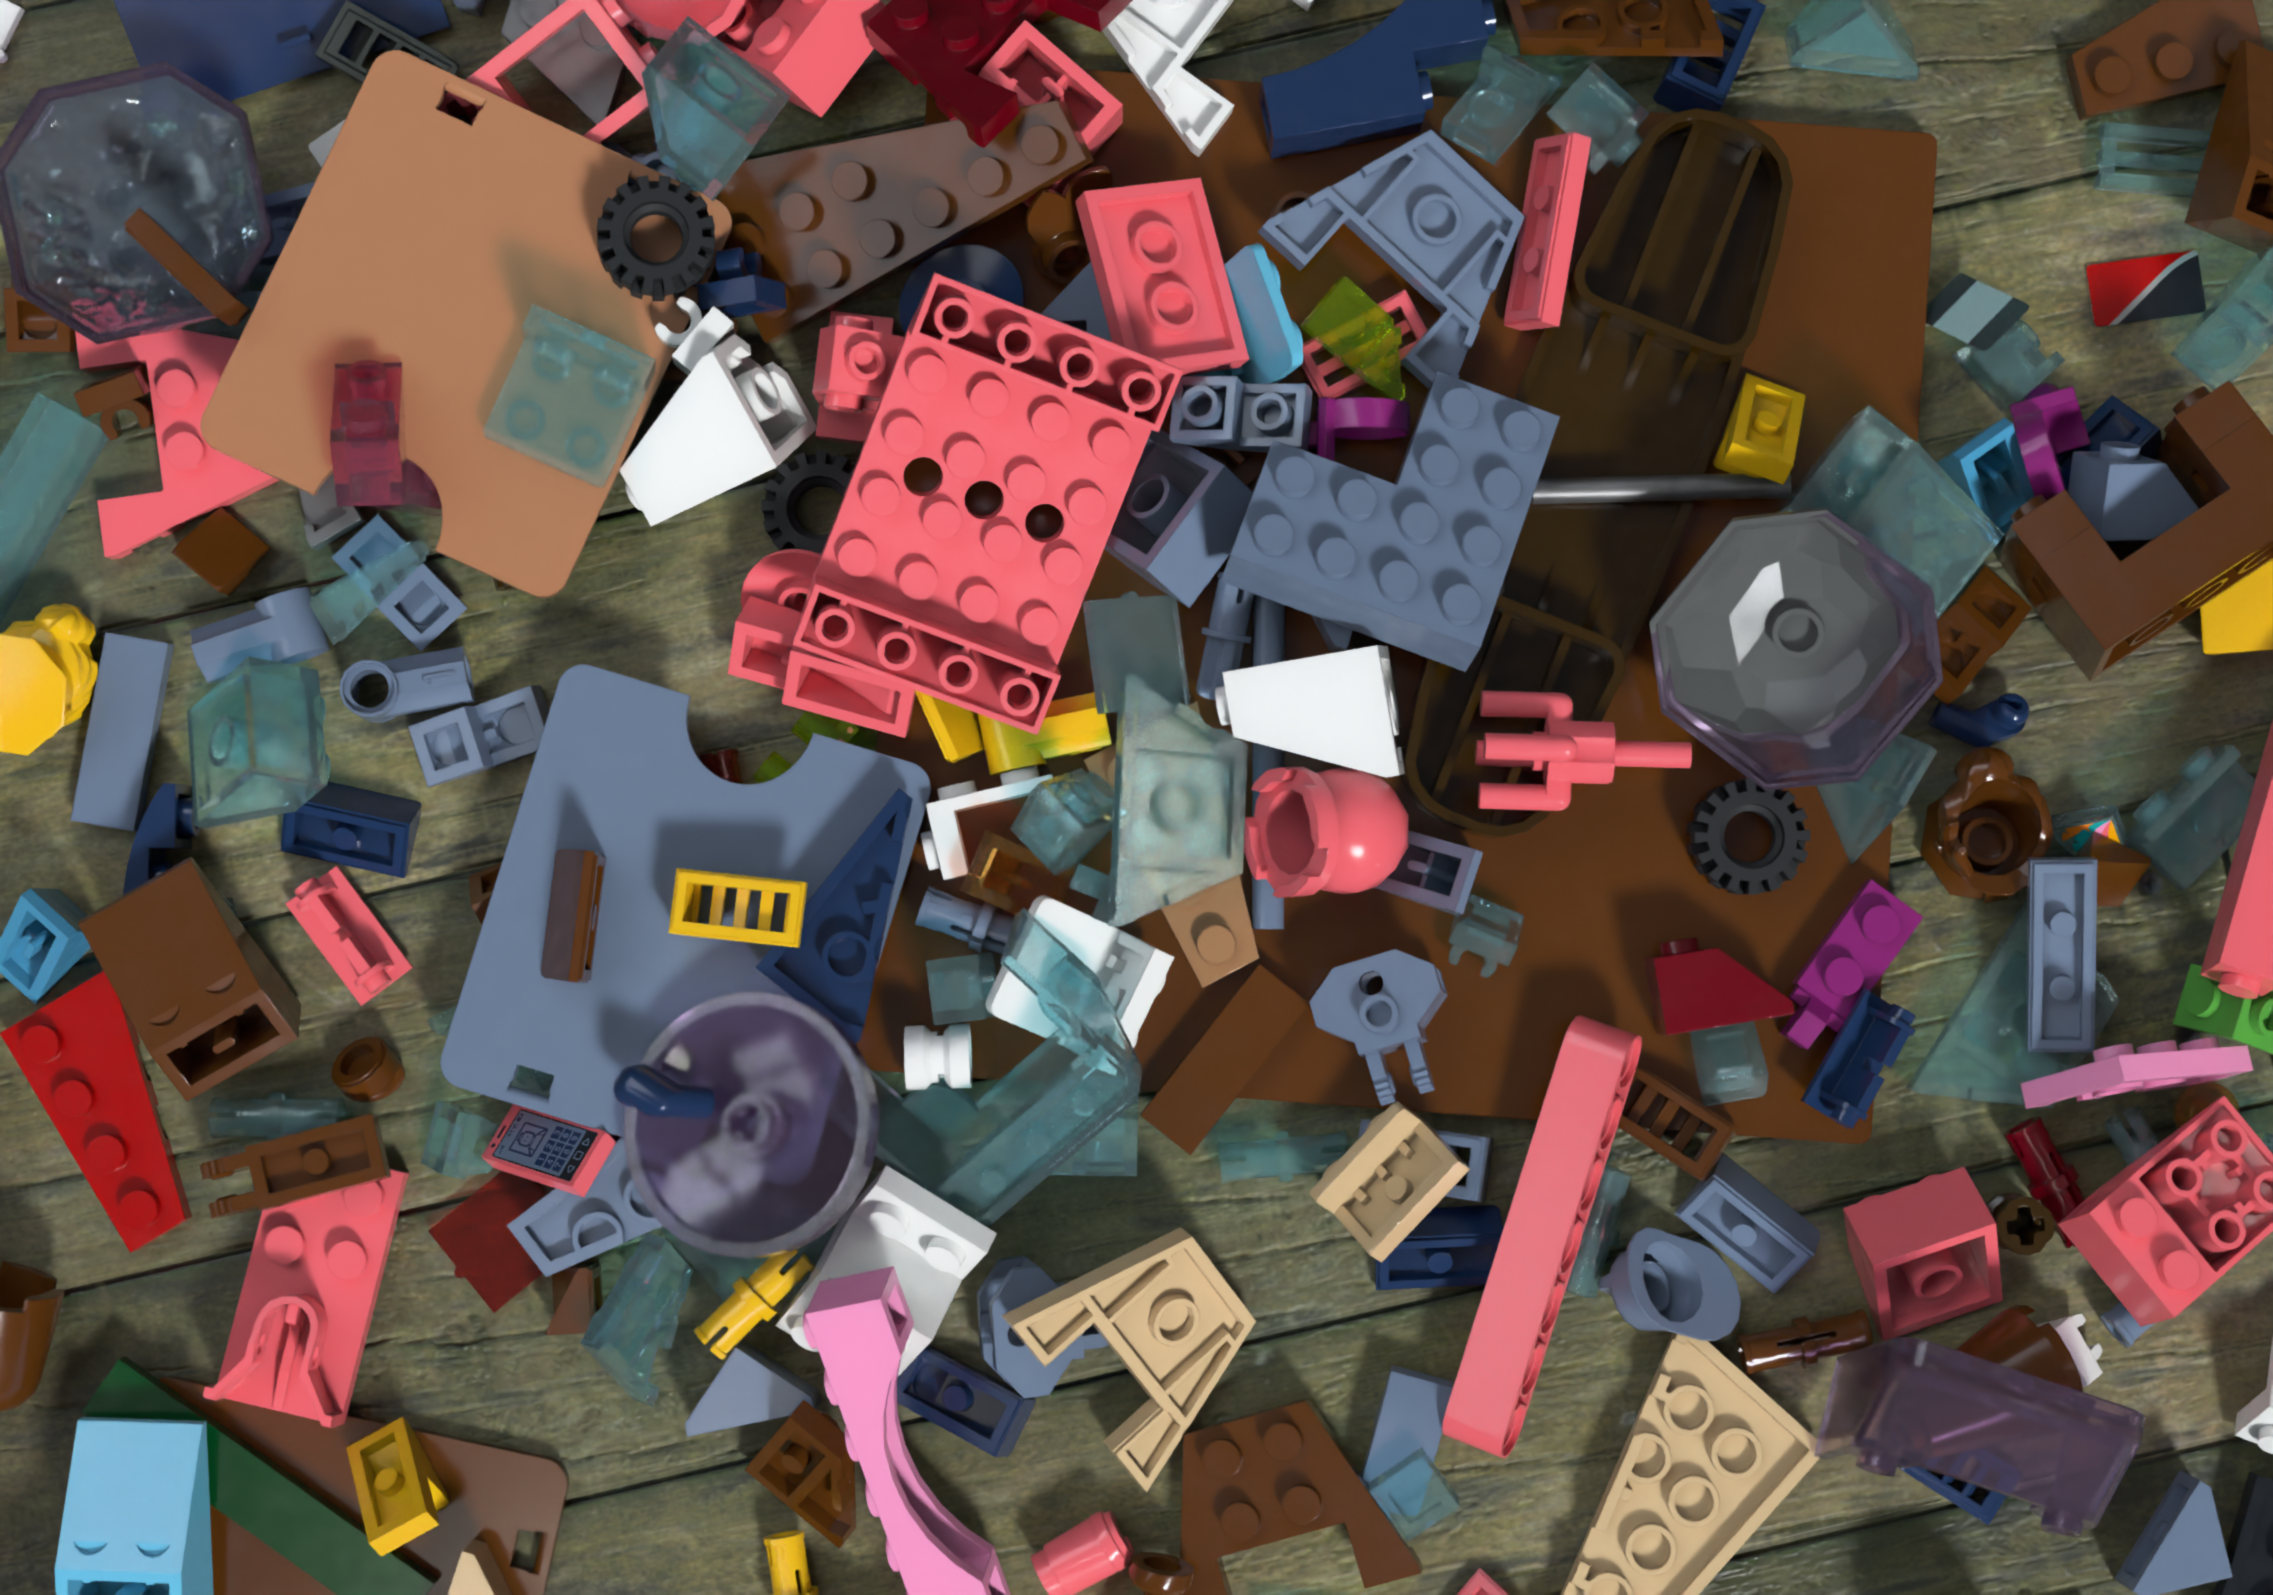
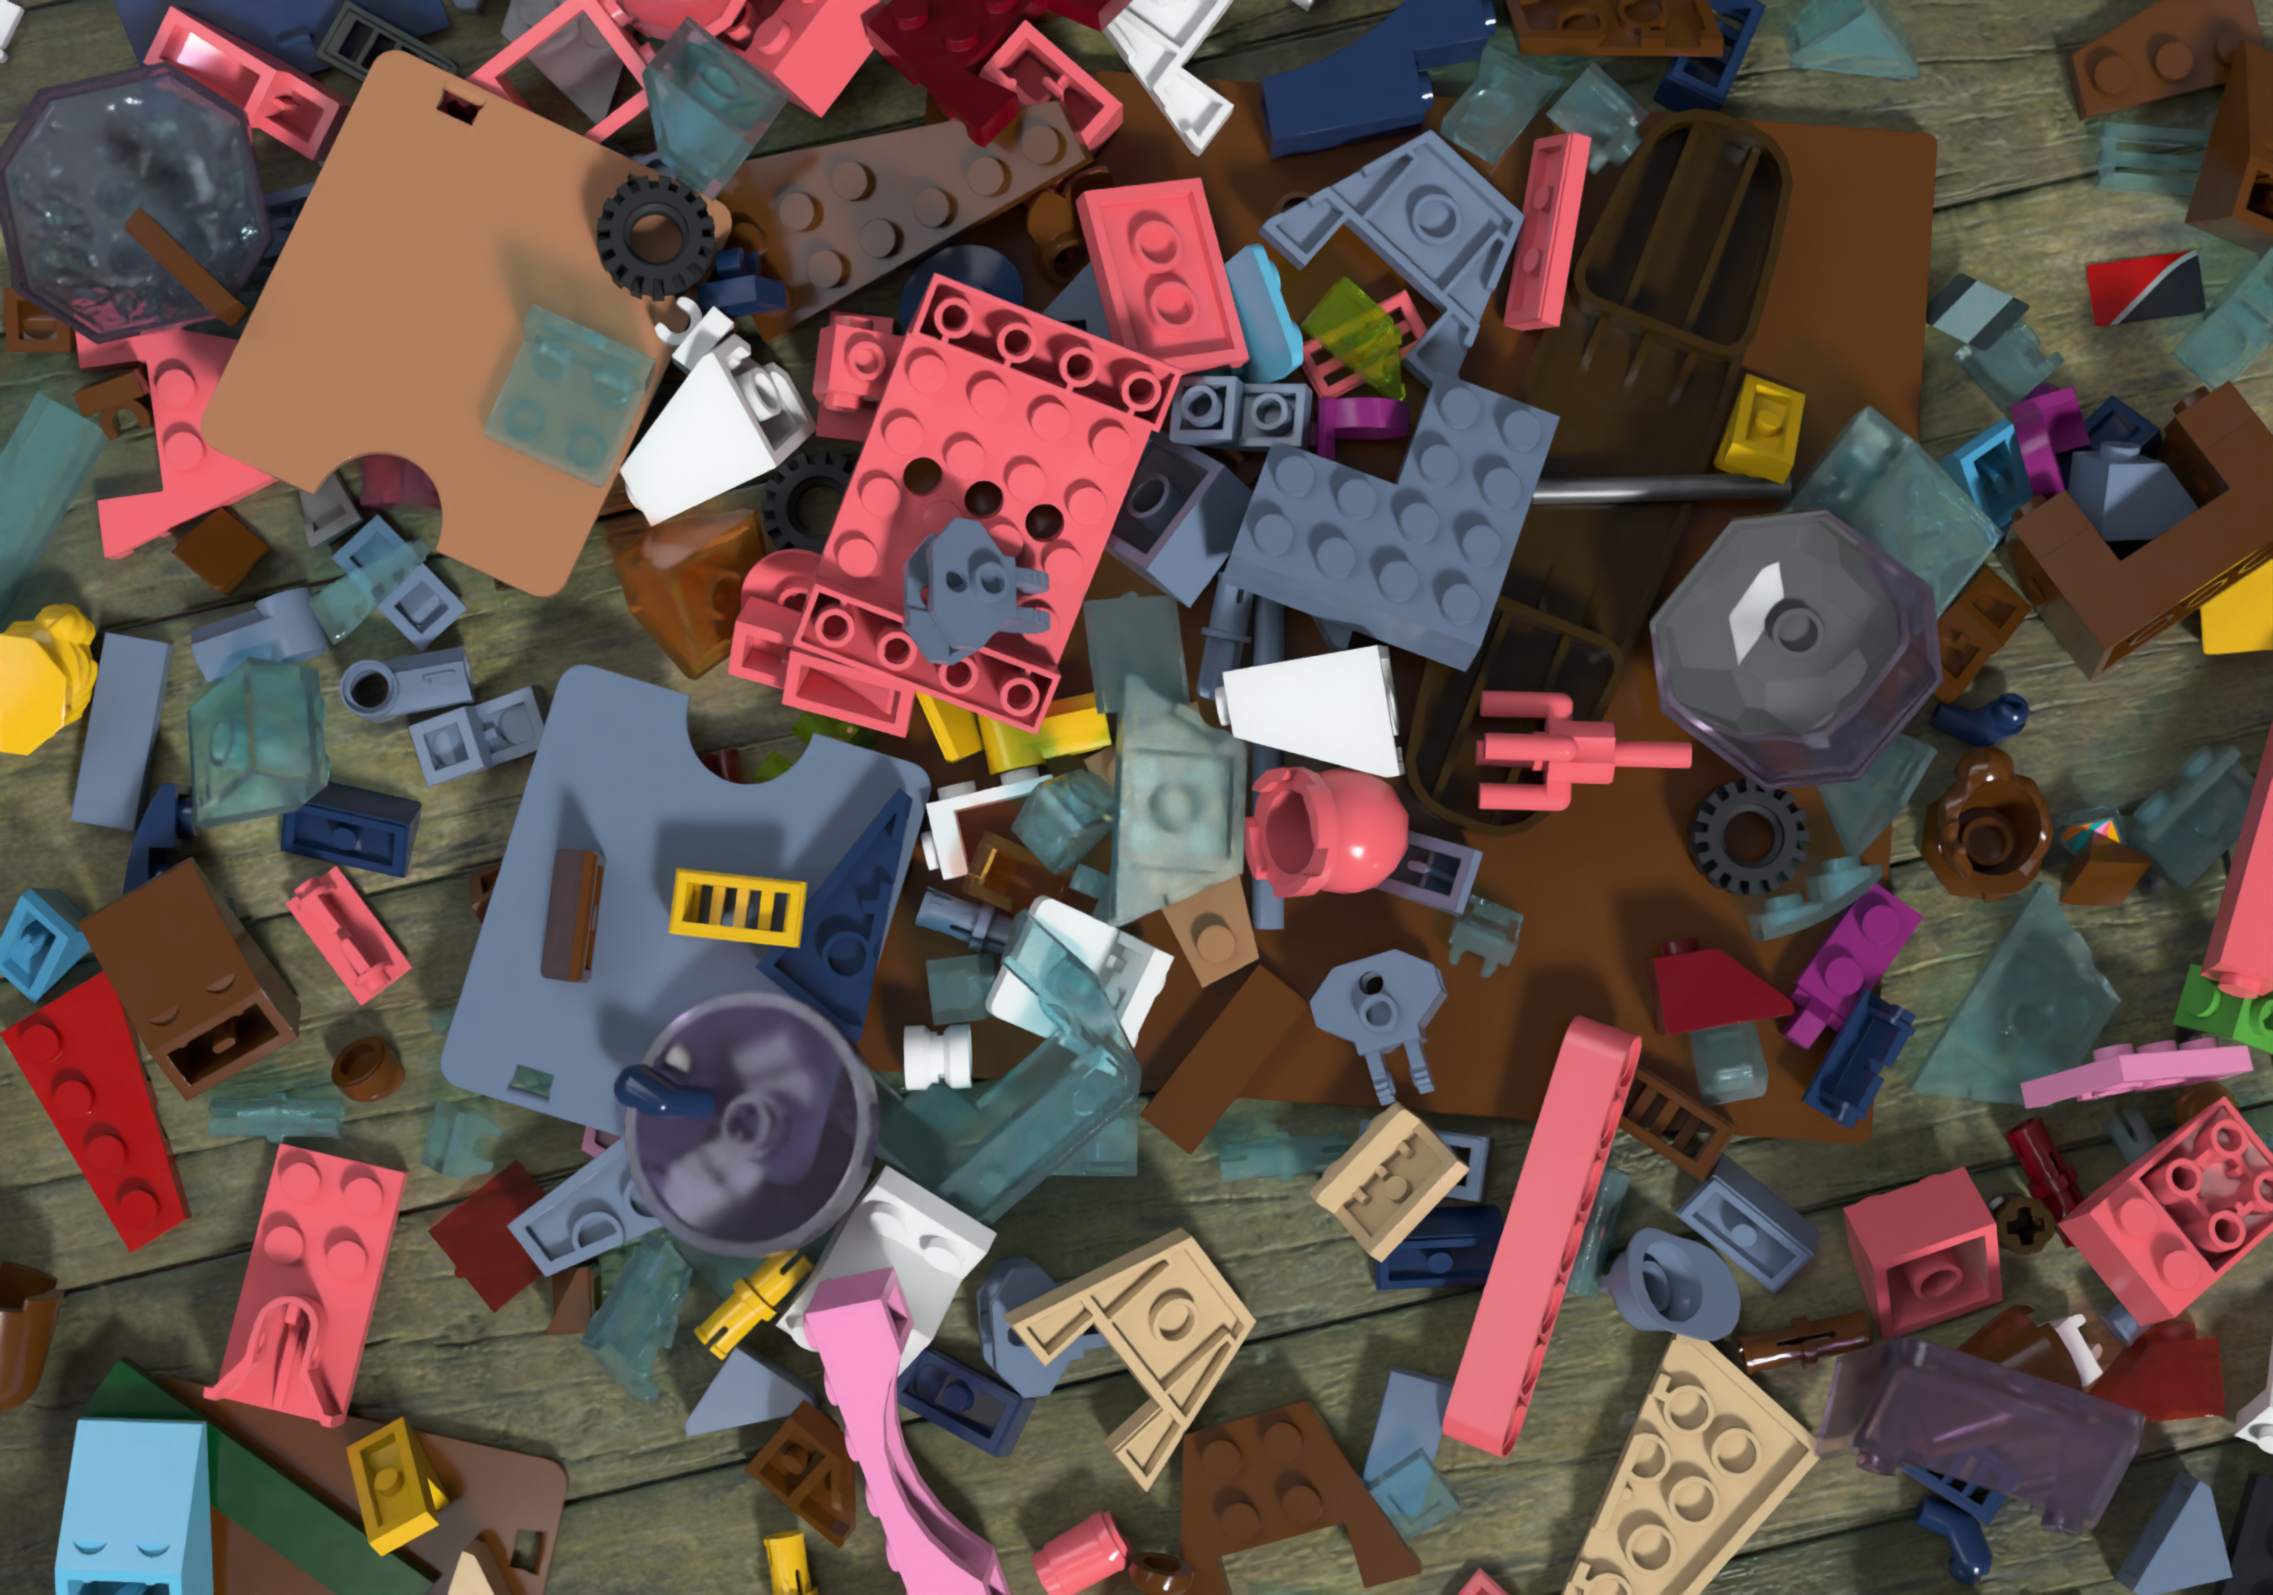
reddish brown hinge [200,1113,391,1219] -> none
clear pink slope [330,360,406,507] -> none
tile [481,1104,616,1197] -> none
sand blue tile [2025,857,2097,1052] -> none
none -> coral slope [143,6,354,162]
none -> clear orange slope [614,508,767,681]
none -> sand blue hinge [903,517,1050,666]
none -> clear light blue slope [1748,854,1883,941]
none -> dark blue arm [1912,1494,1993,1585]
none -> clear red slope [2078,1321,2226,1427]

